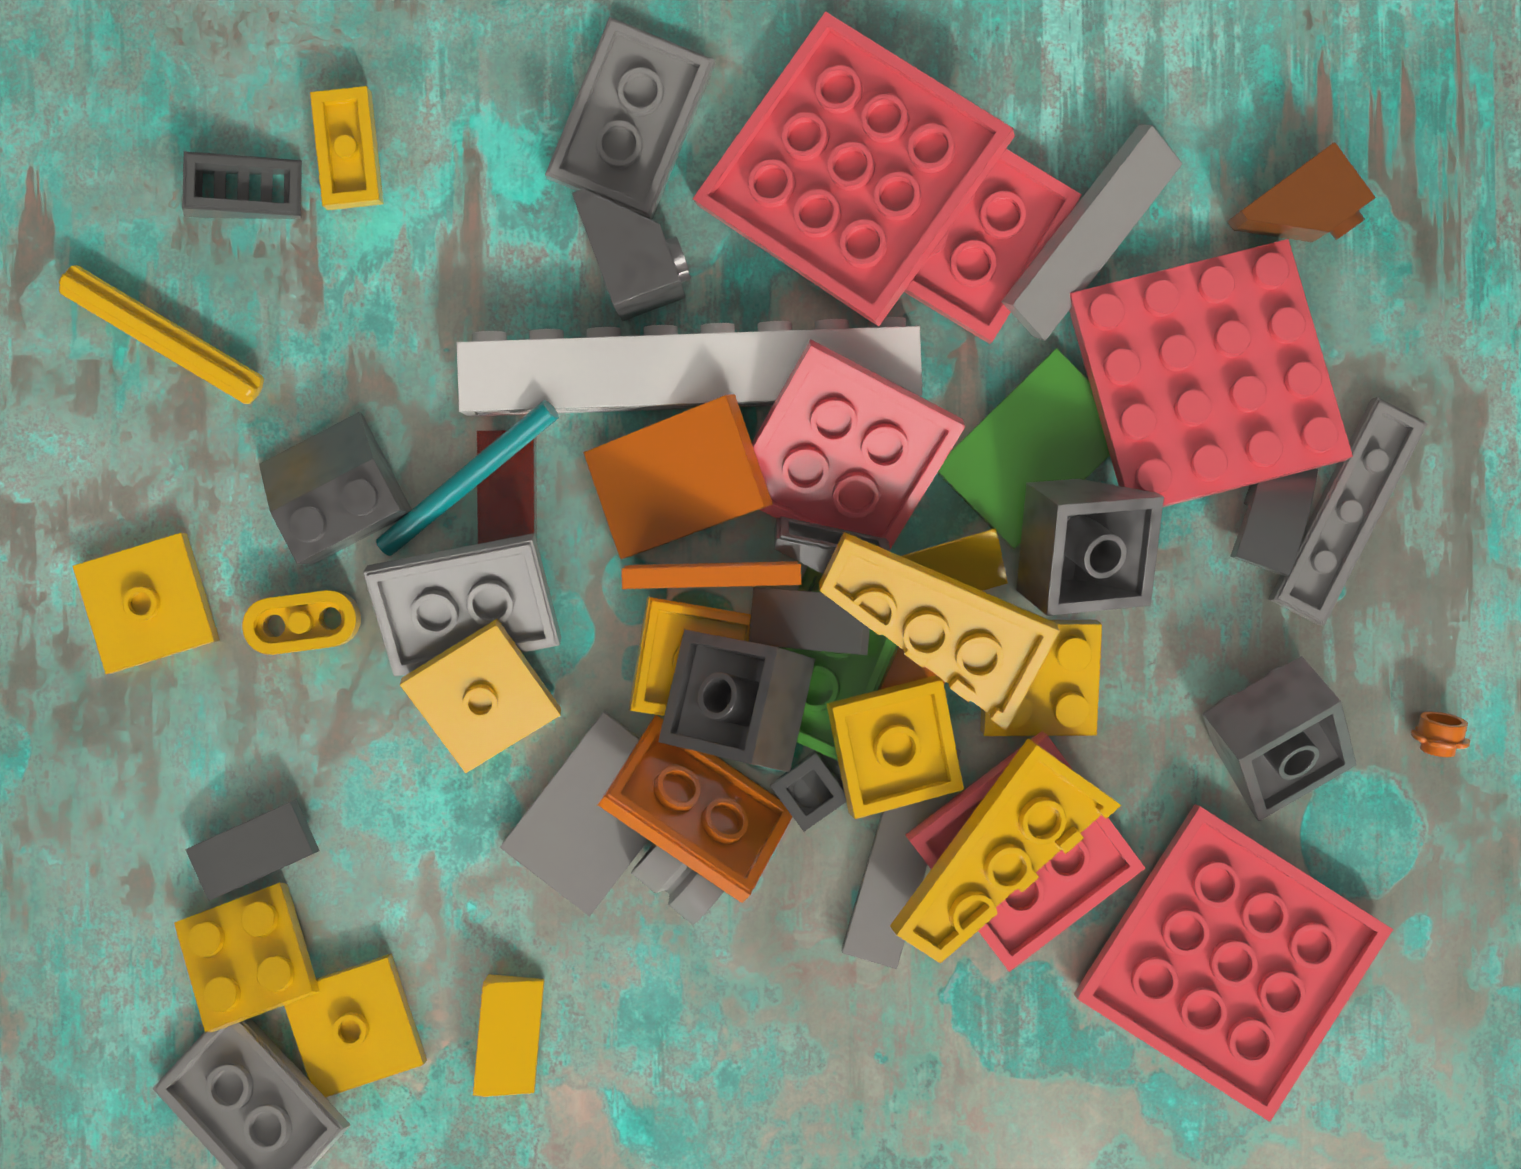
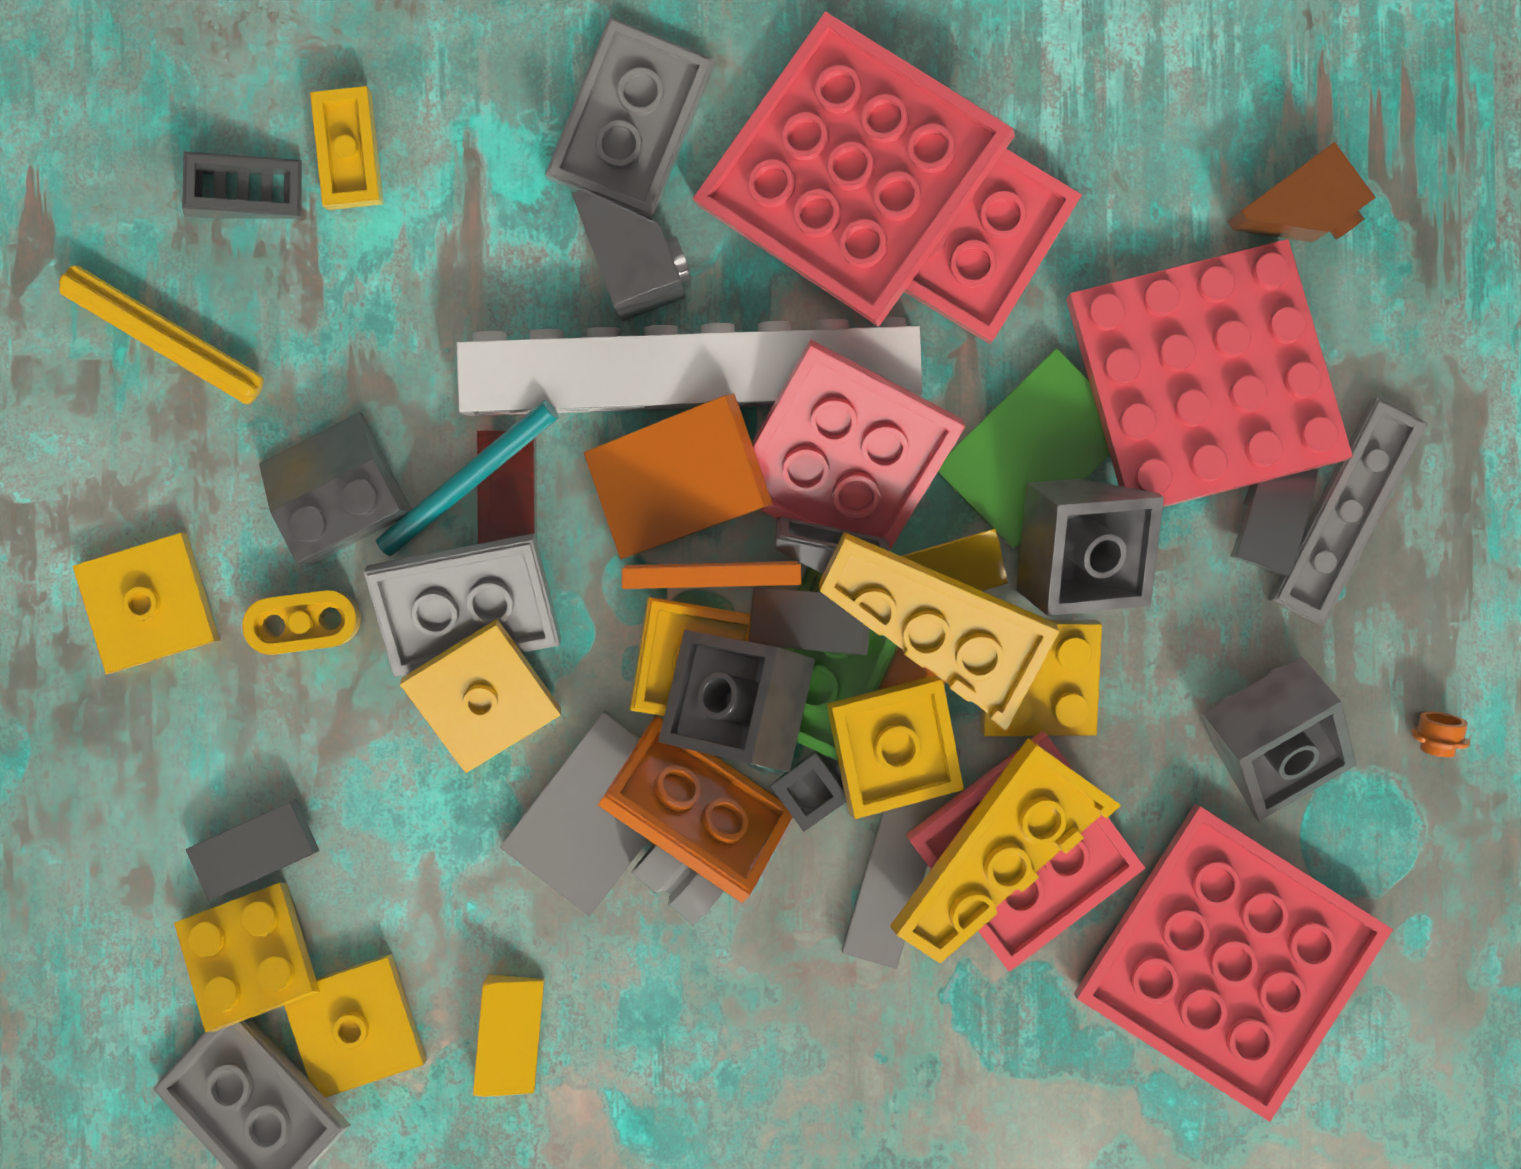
light grey tile [1001,124,1183,341] -> none

